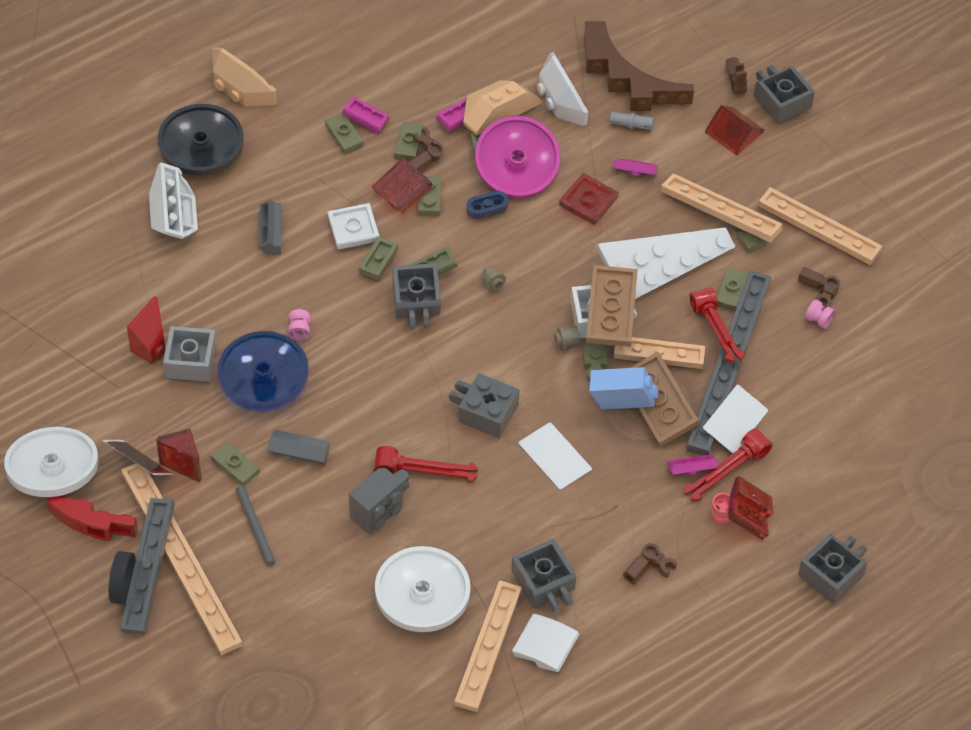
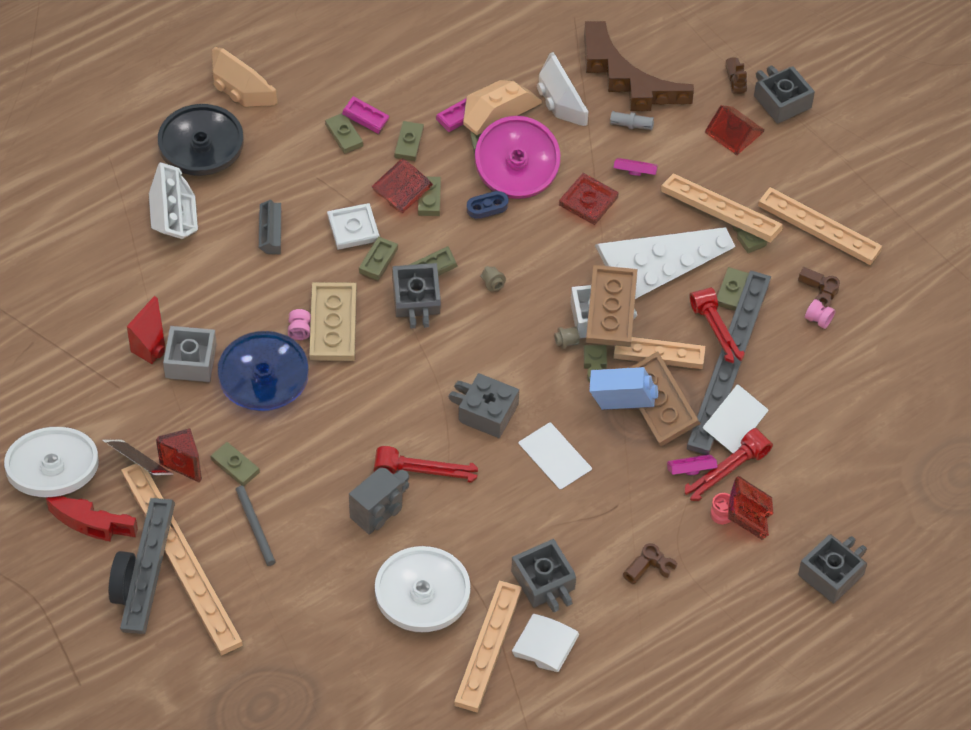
dark grey piece [268,430,330,464] -> none
reddish brown bar [406,127,444,175] -> none
none -> tan plate [309,282,357,361]

